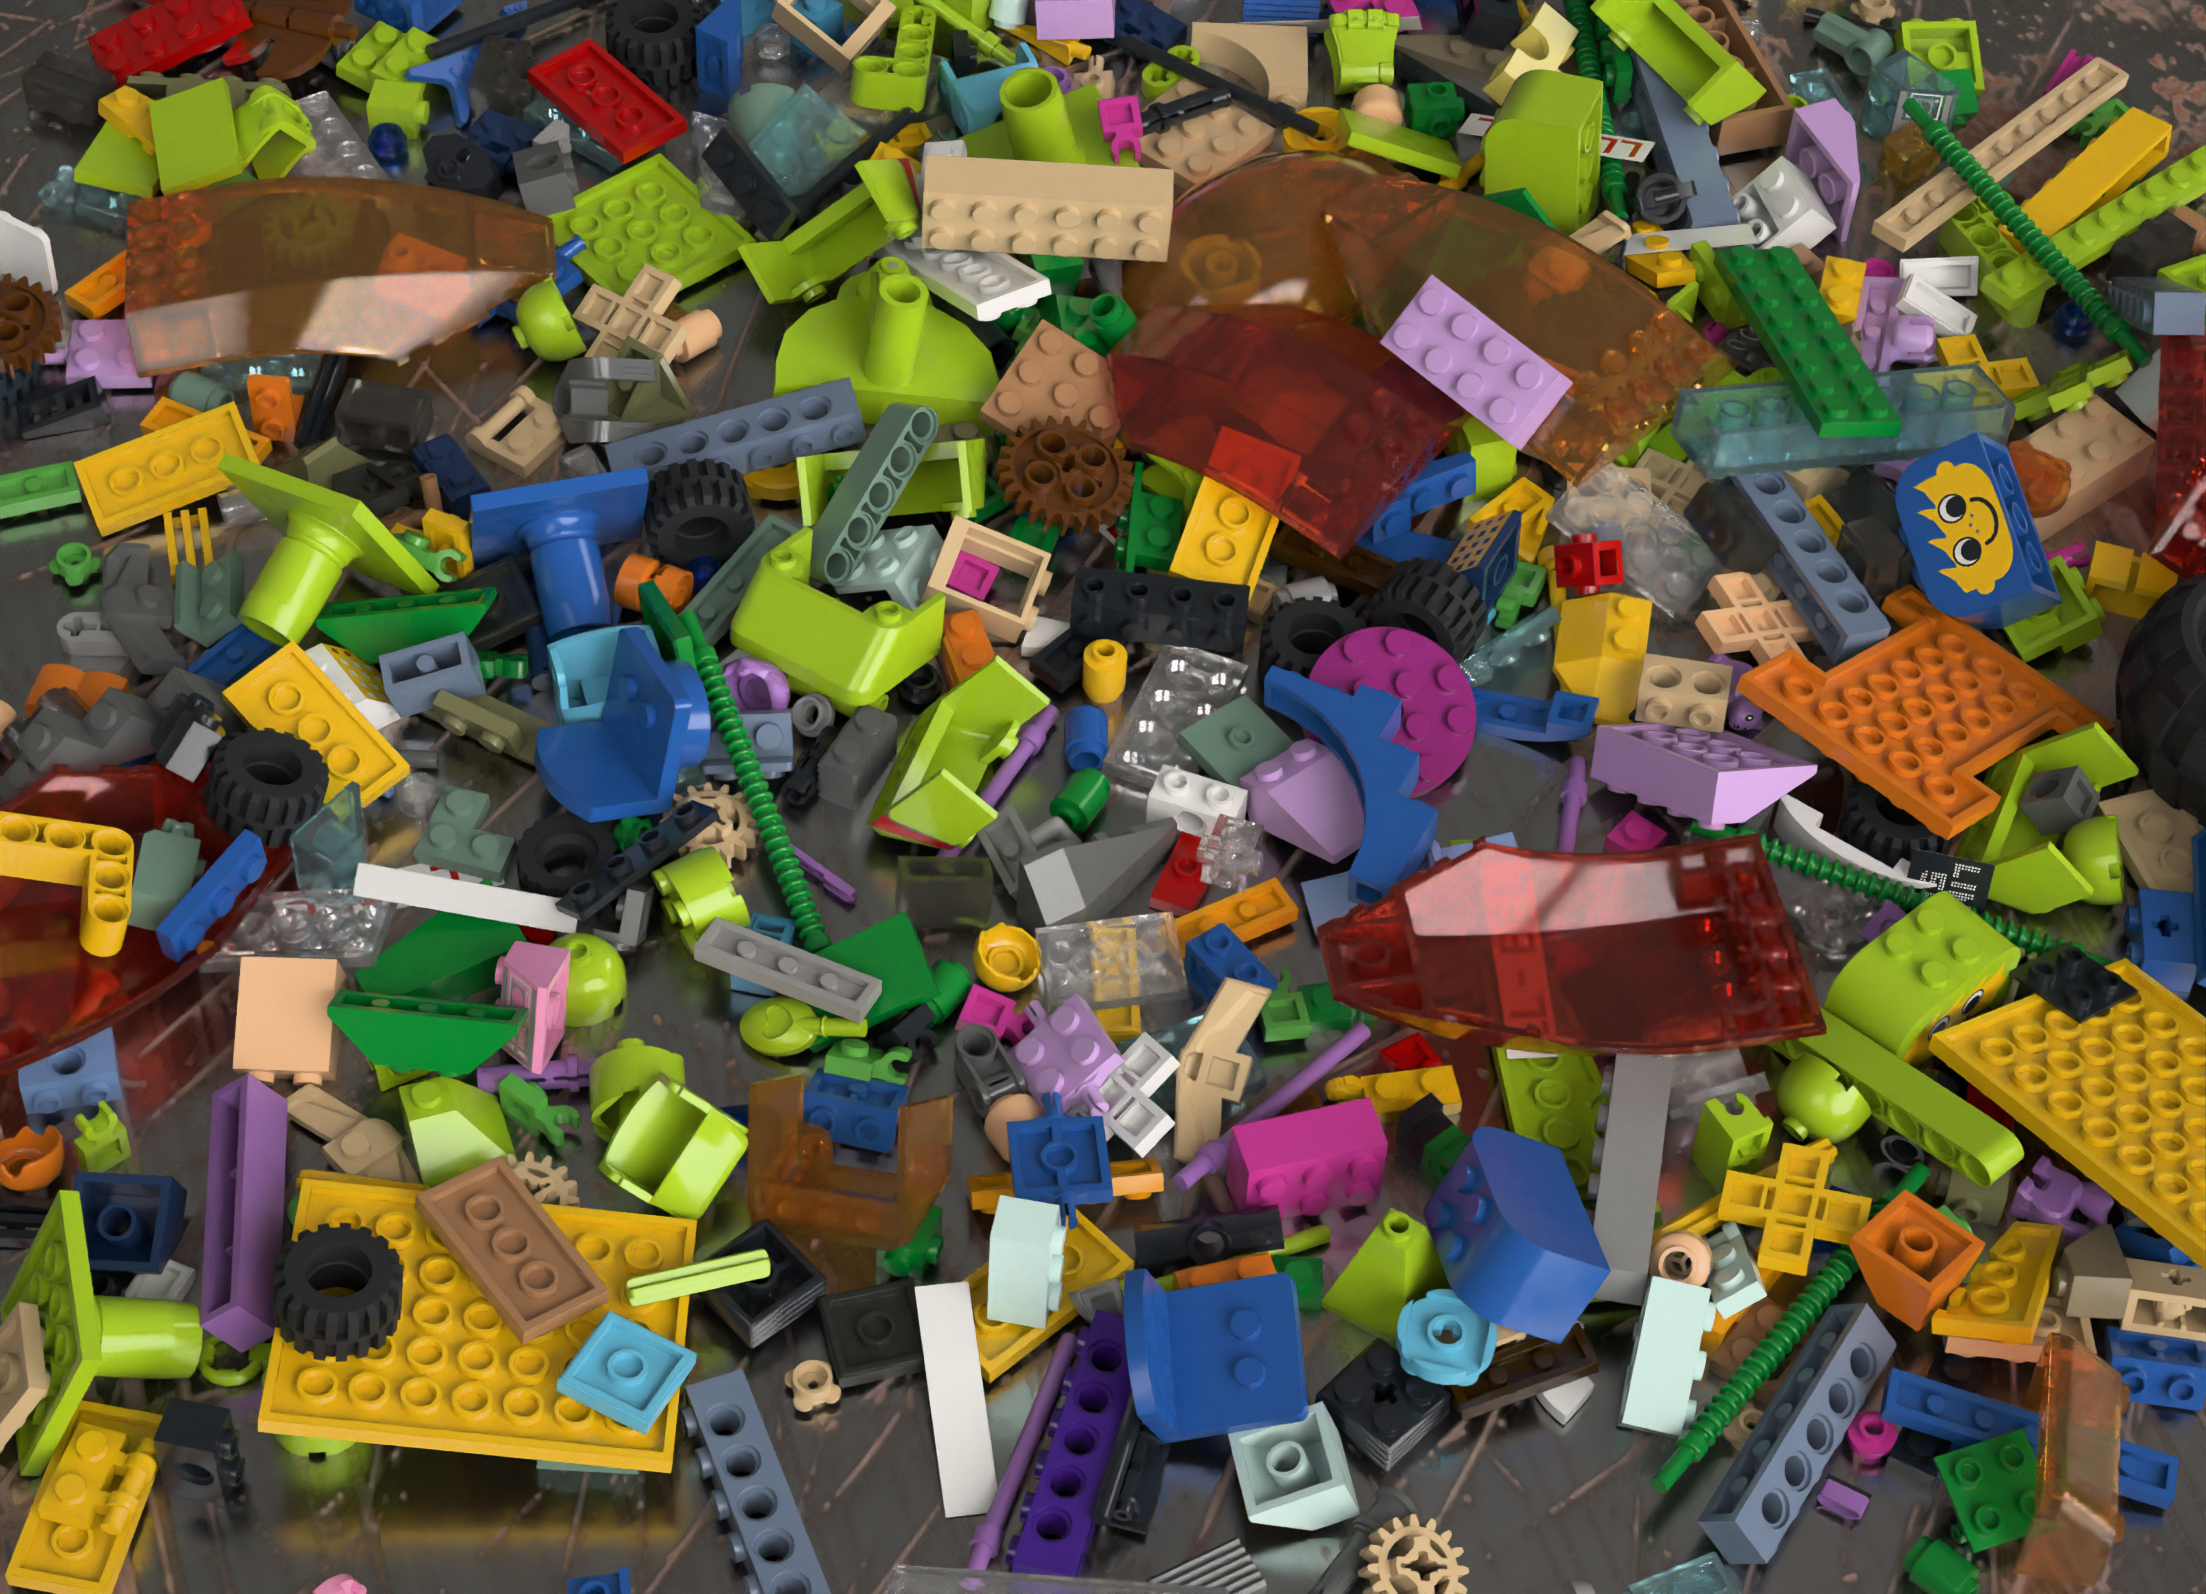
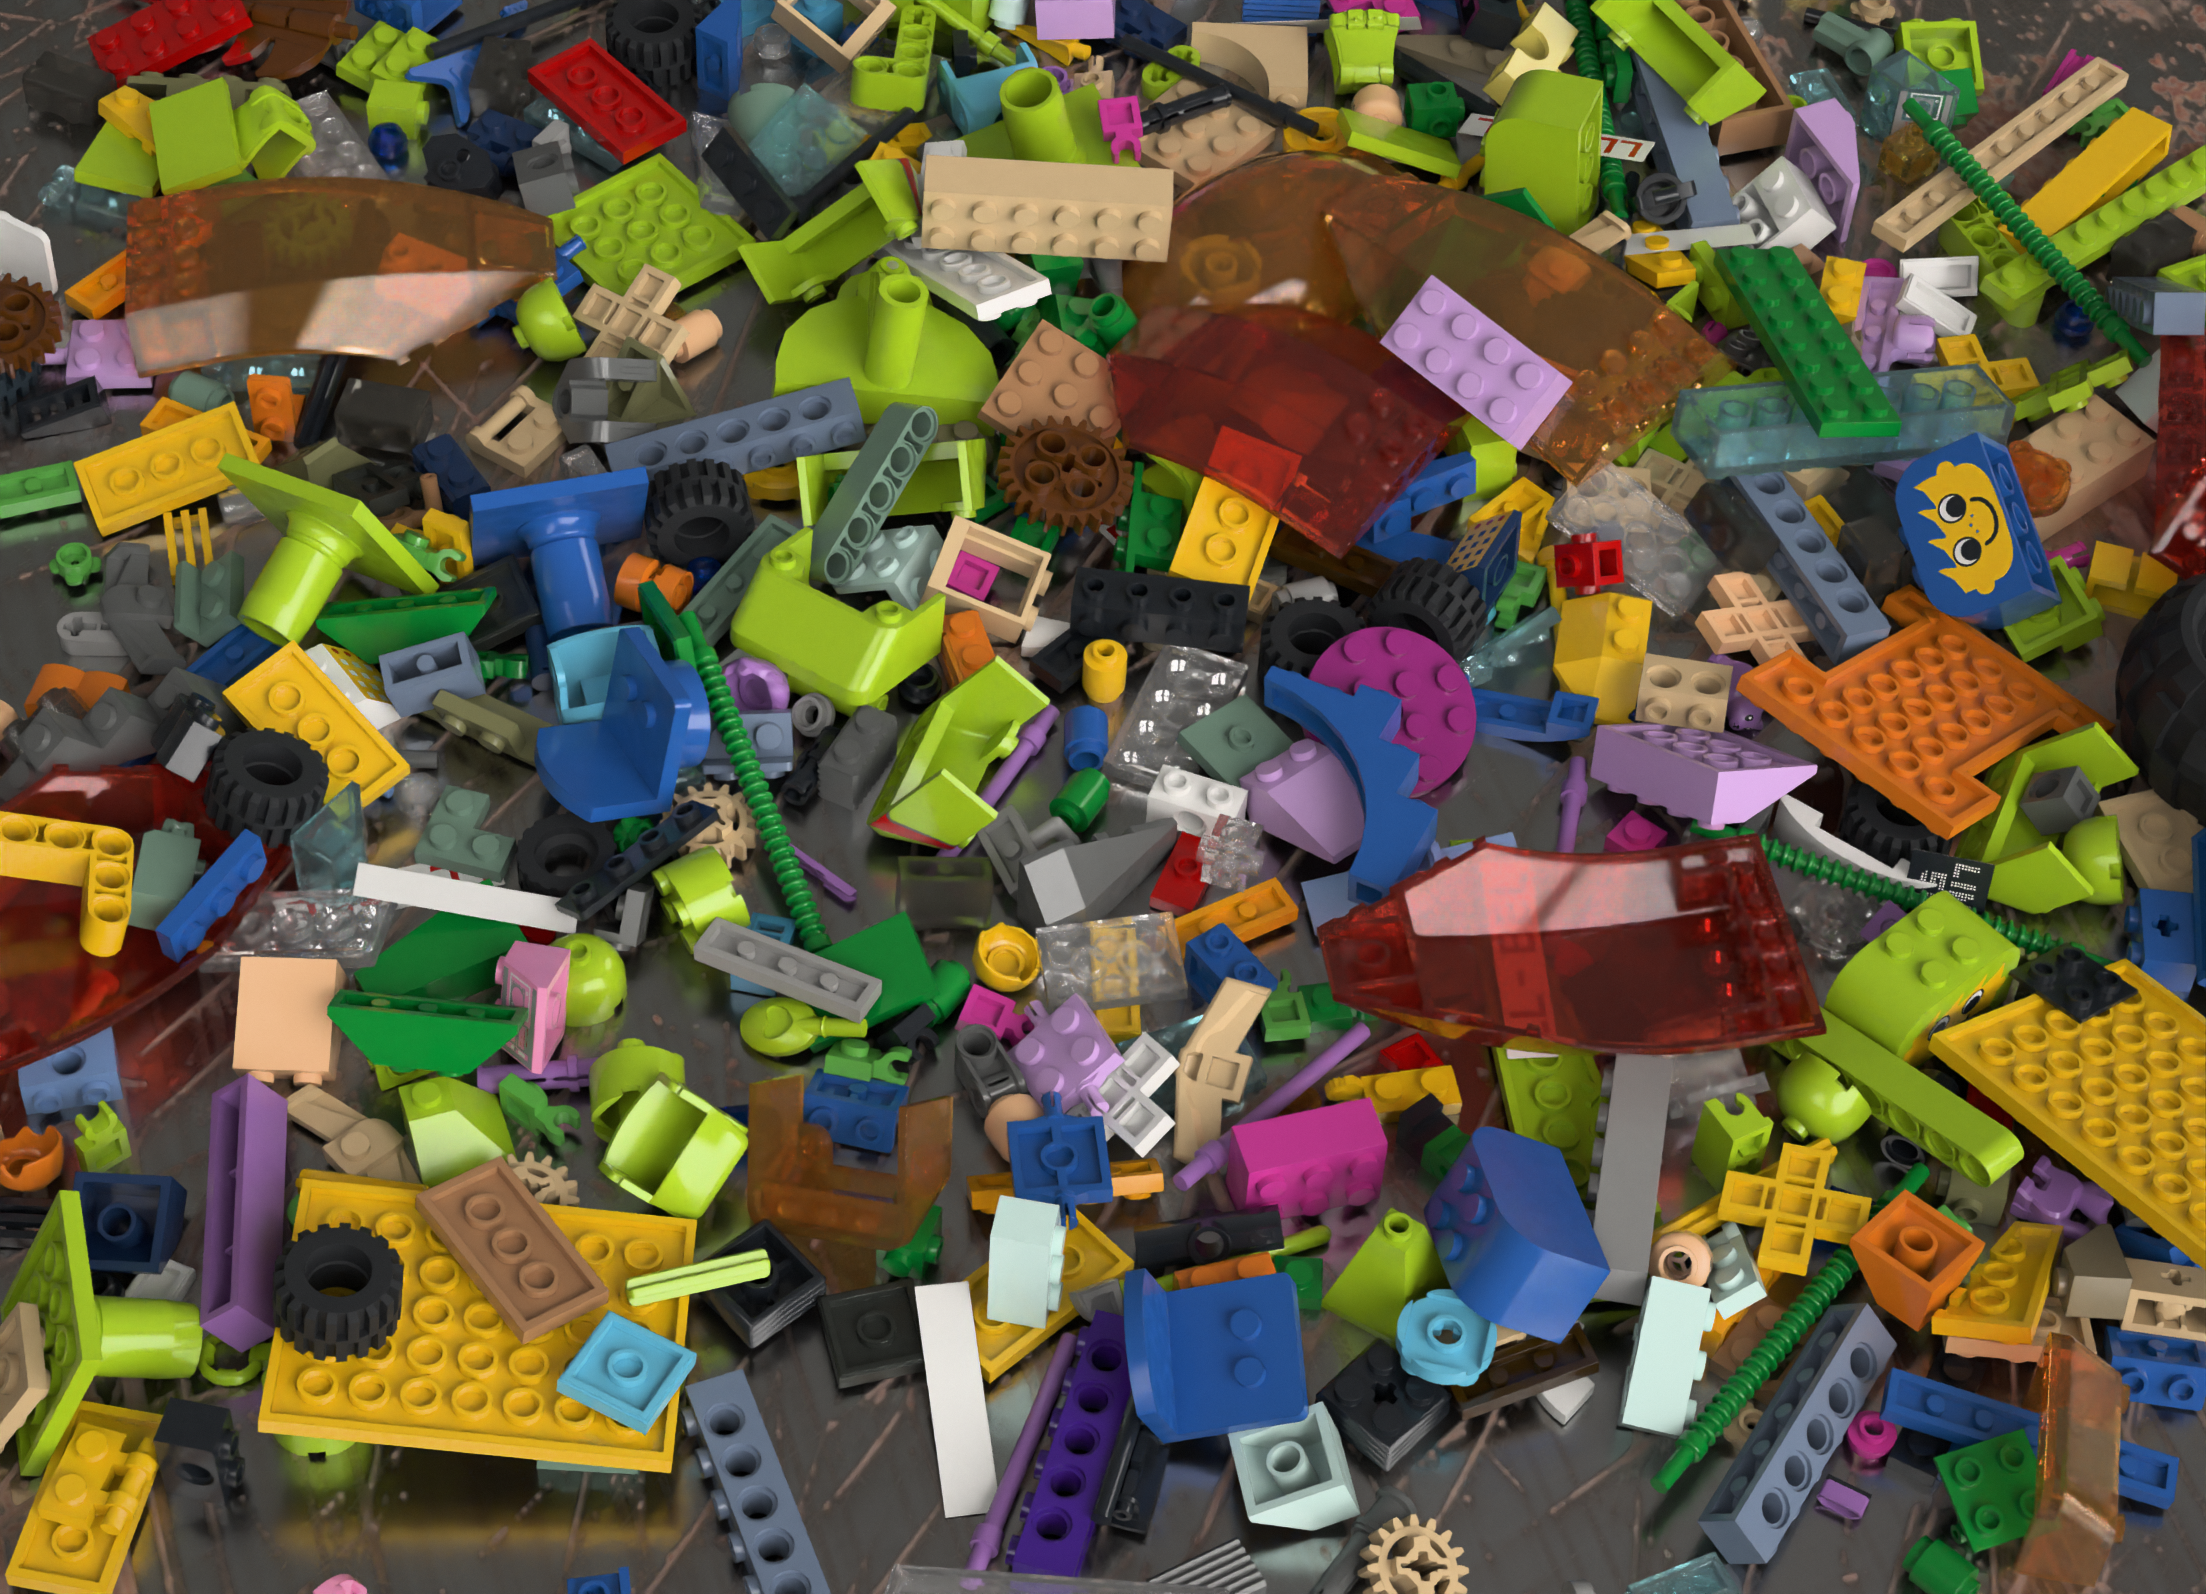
tan plate [785,1360,841,1412] -> none

